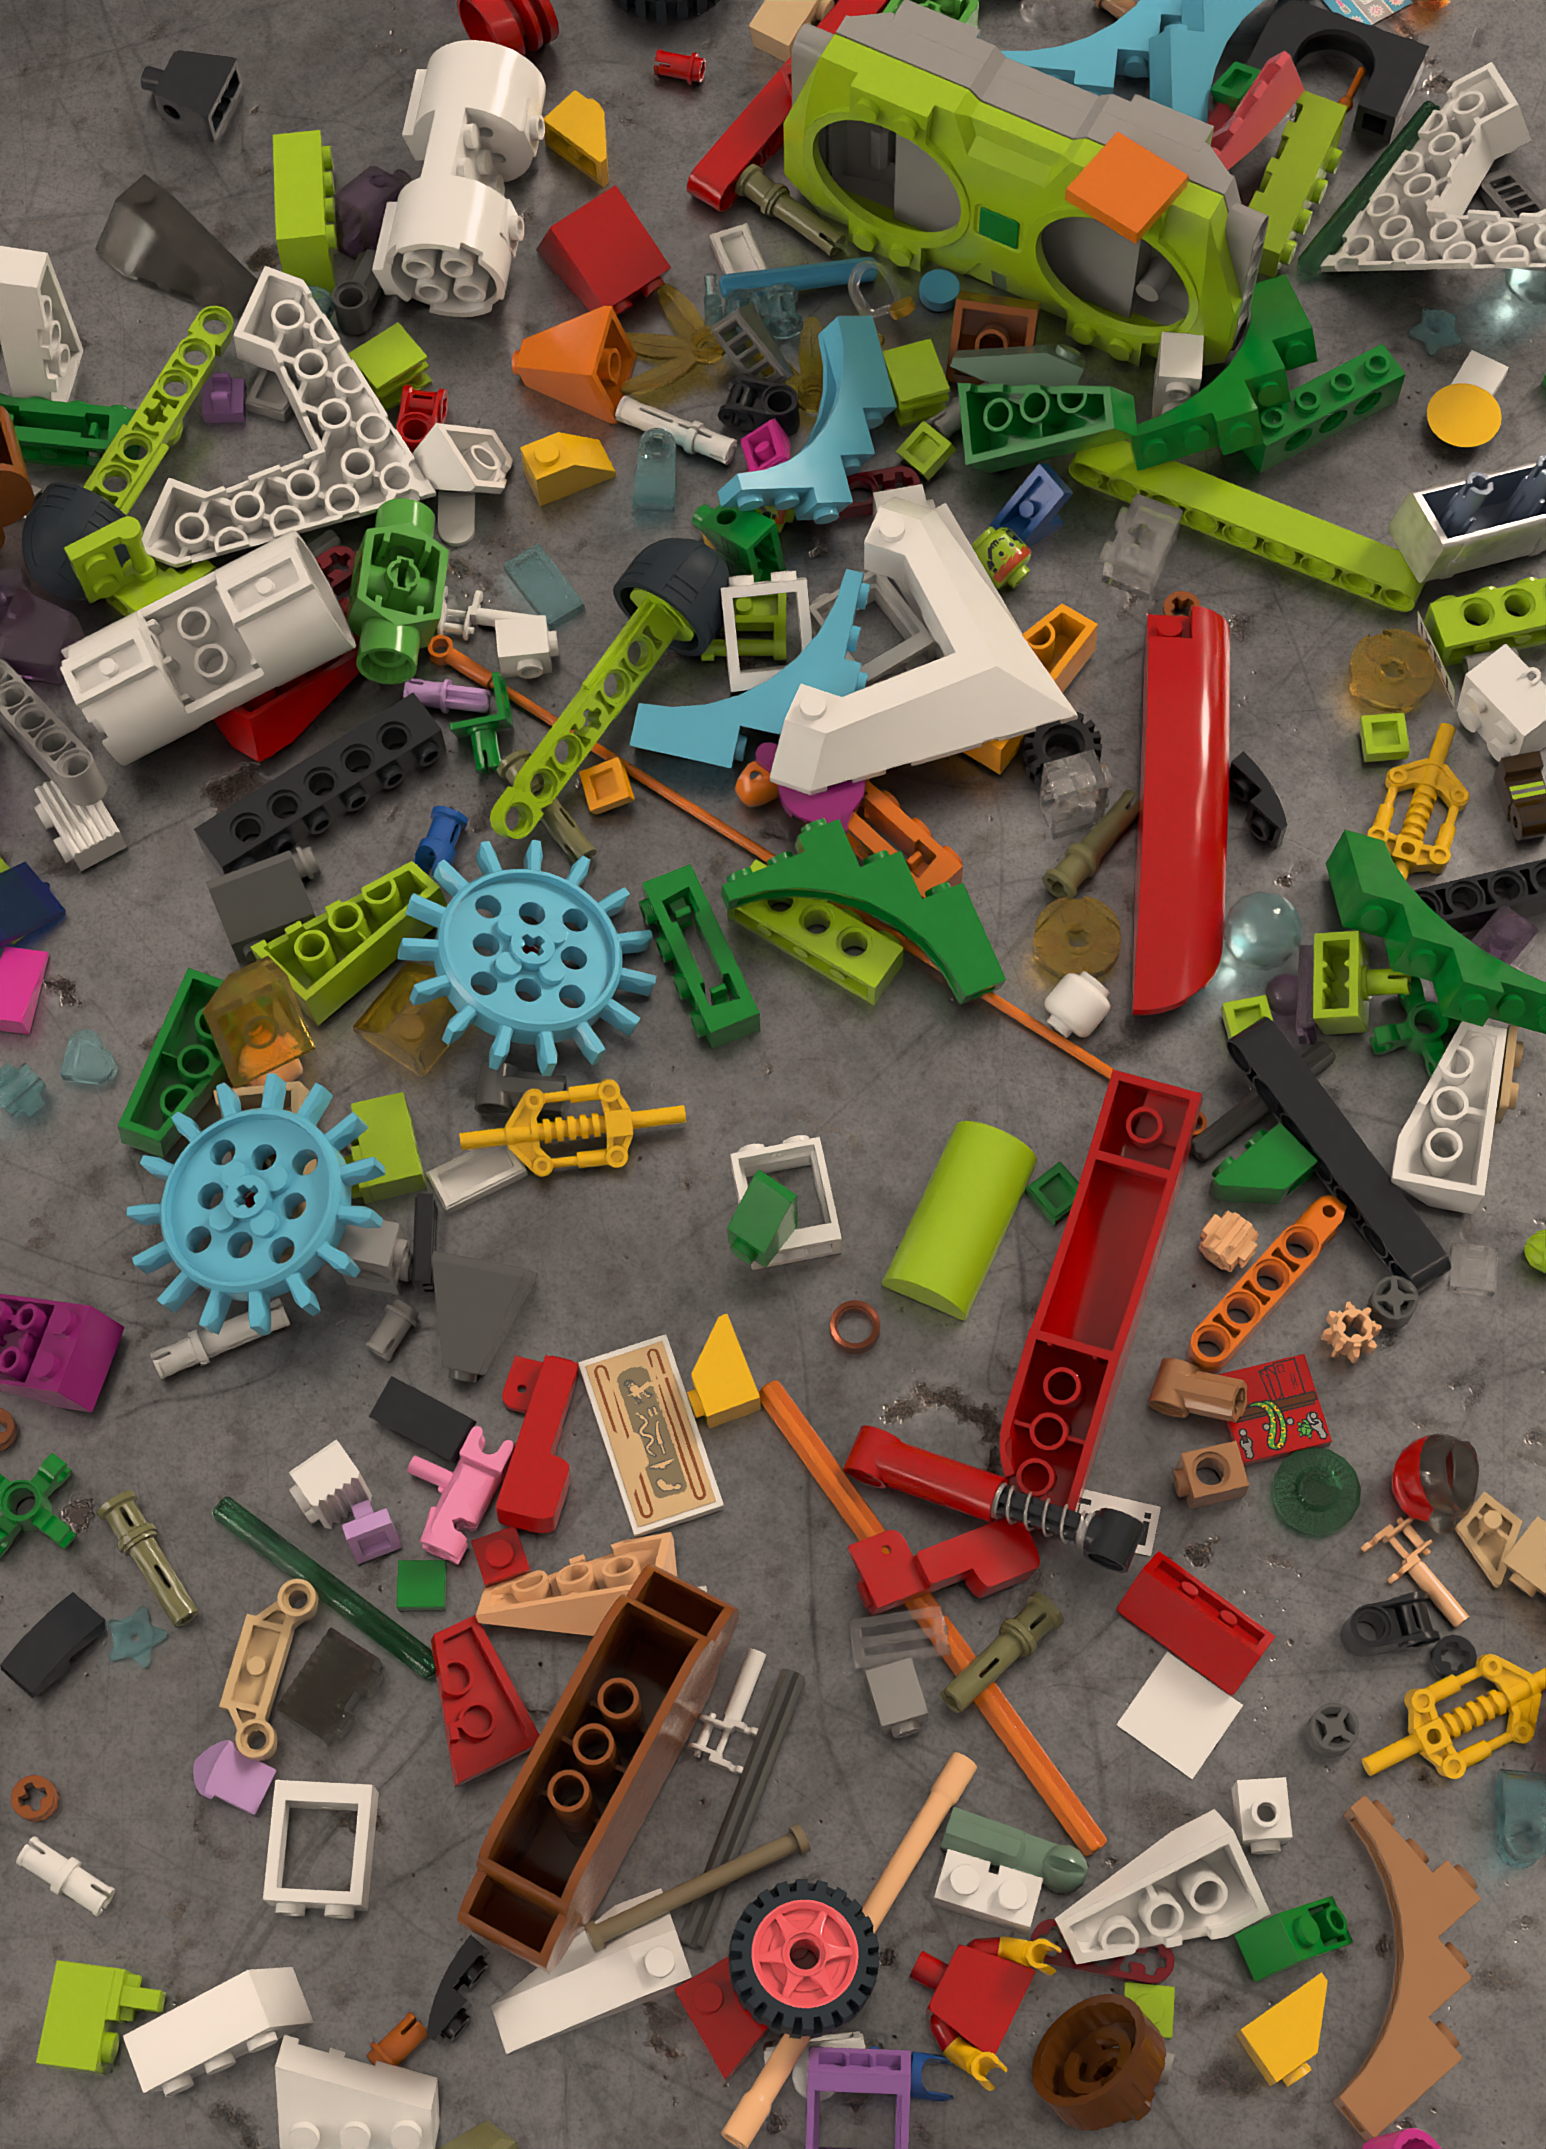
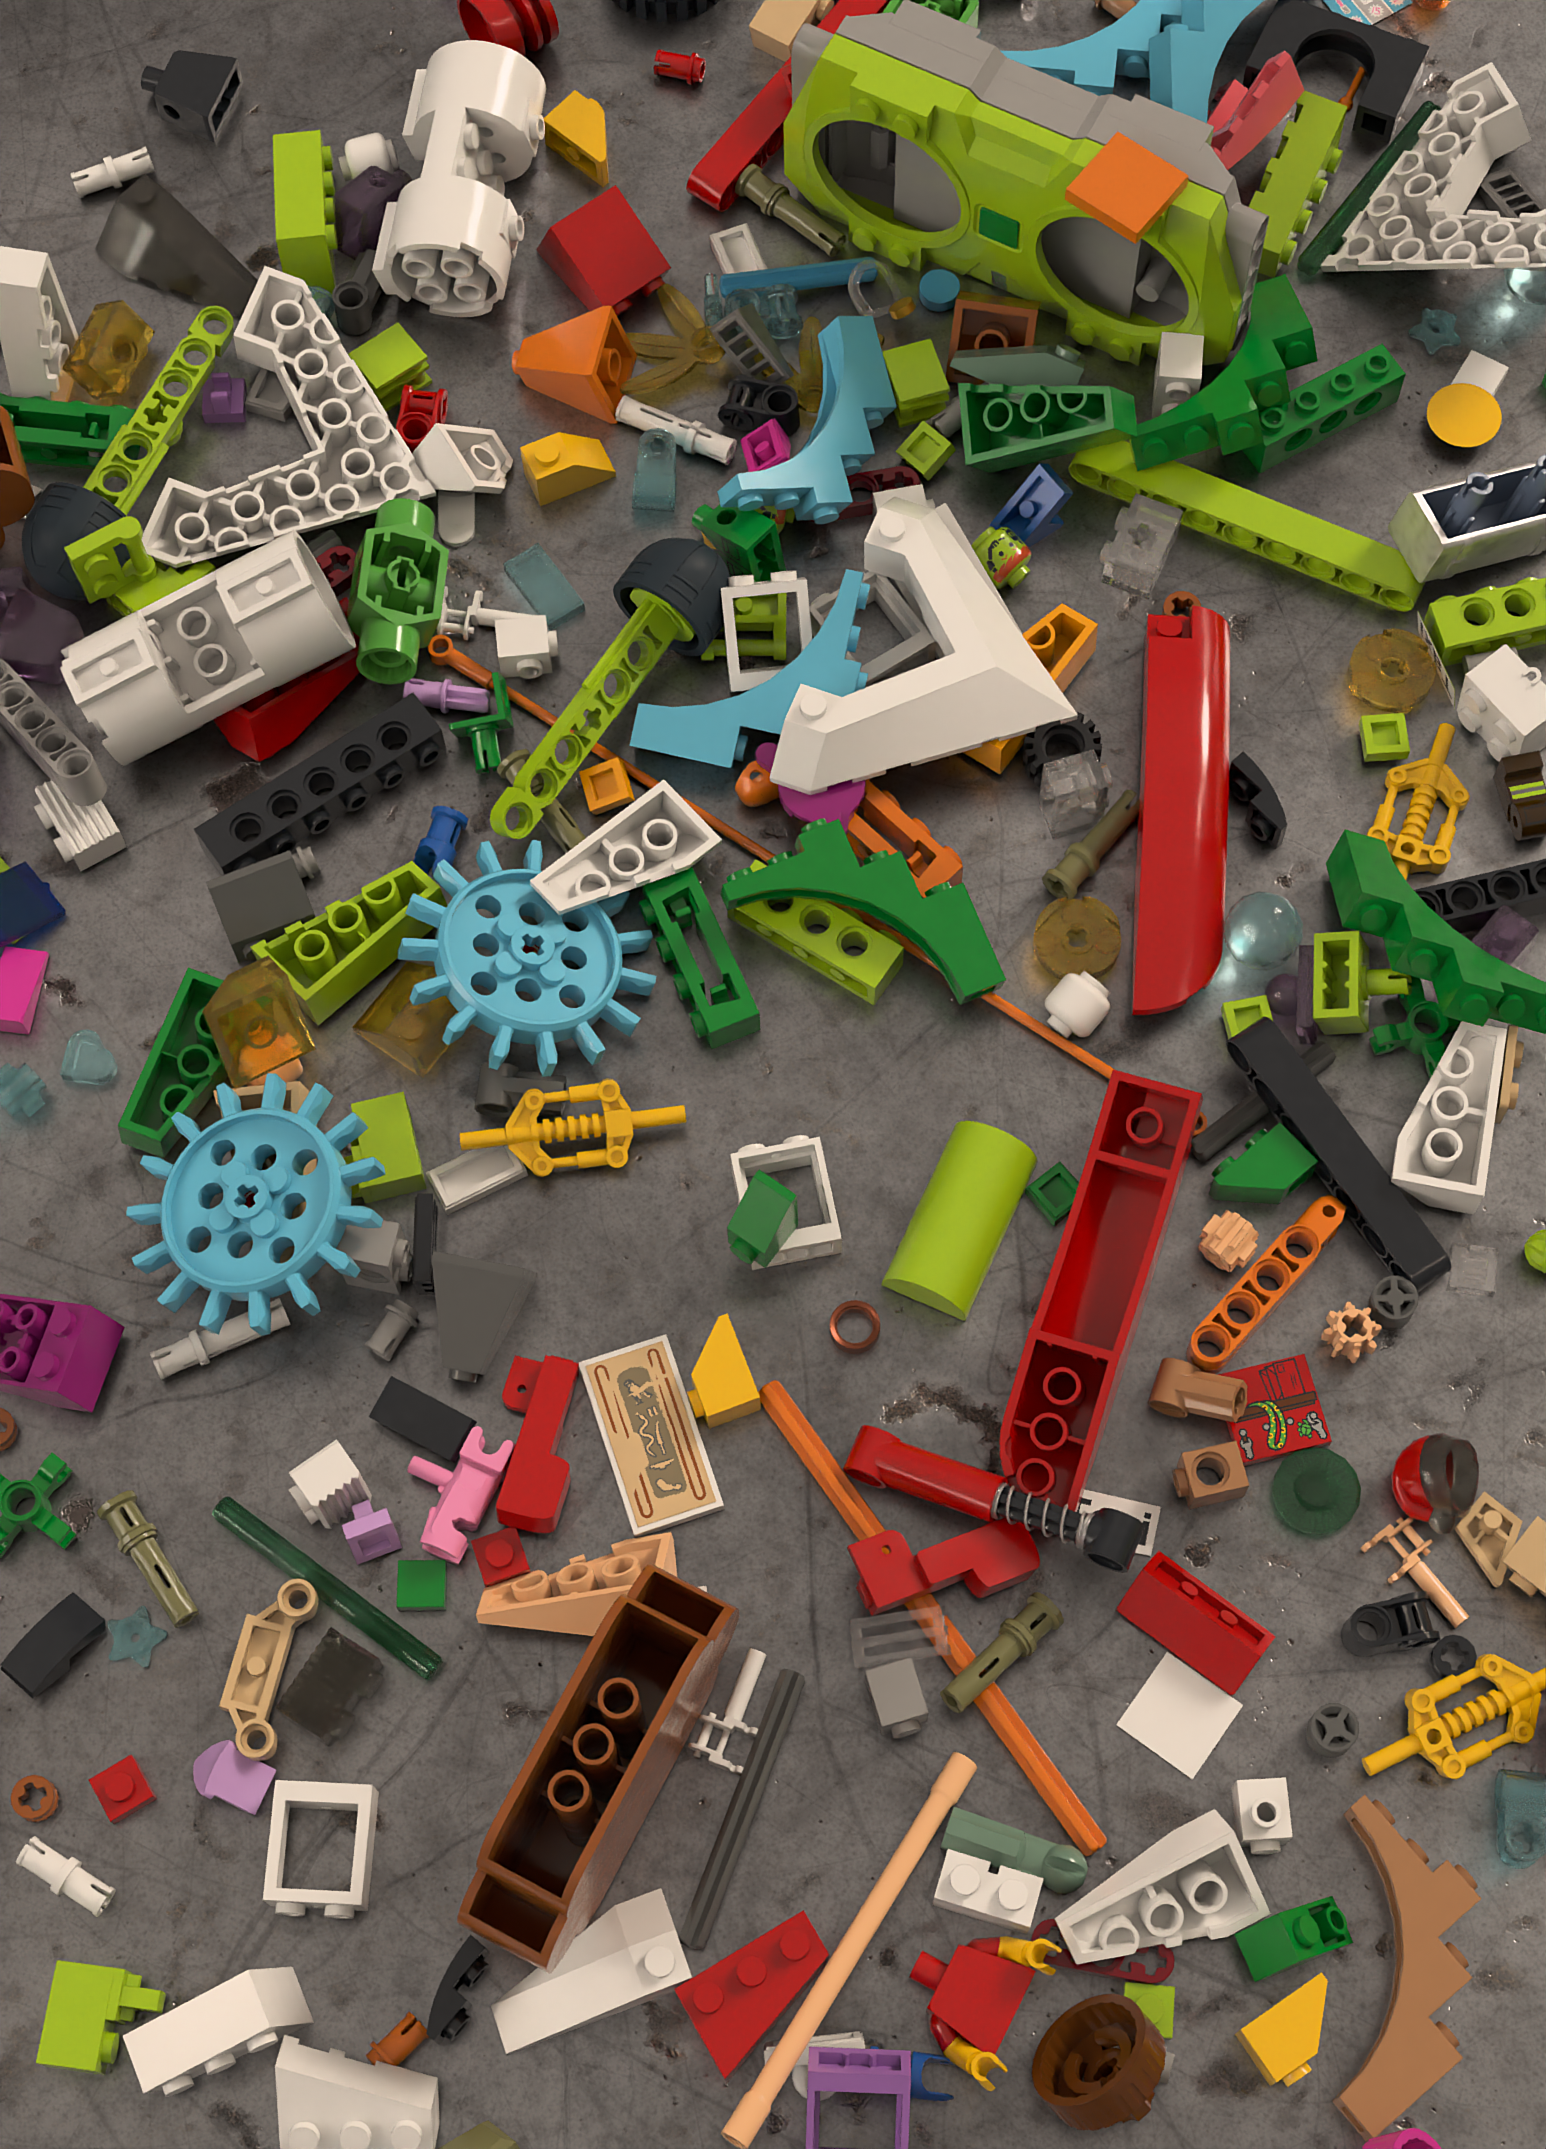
red wing [431,1614,540,1788] -> none
dark tan bar [583,1824,811,1953] -> none
wheel [728,1879,880,2039] -> none
green tile [1210,61,1261,113] -> none
none -> clear yellow brick [62,300,155,400]
none -> white pin [70,146,155,198]
none -> red plate [89,1755,157,1824]
none -> white head [338,132,400,191]
none -> white wedge [530,780,722,915]

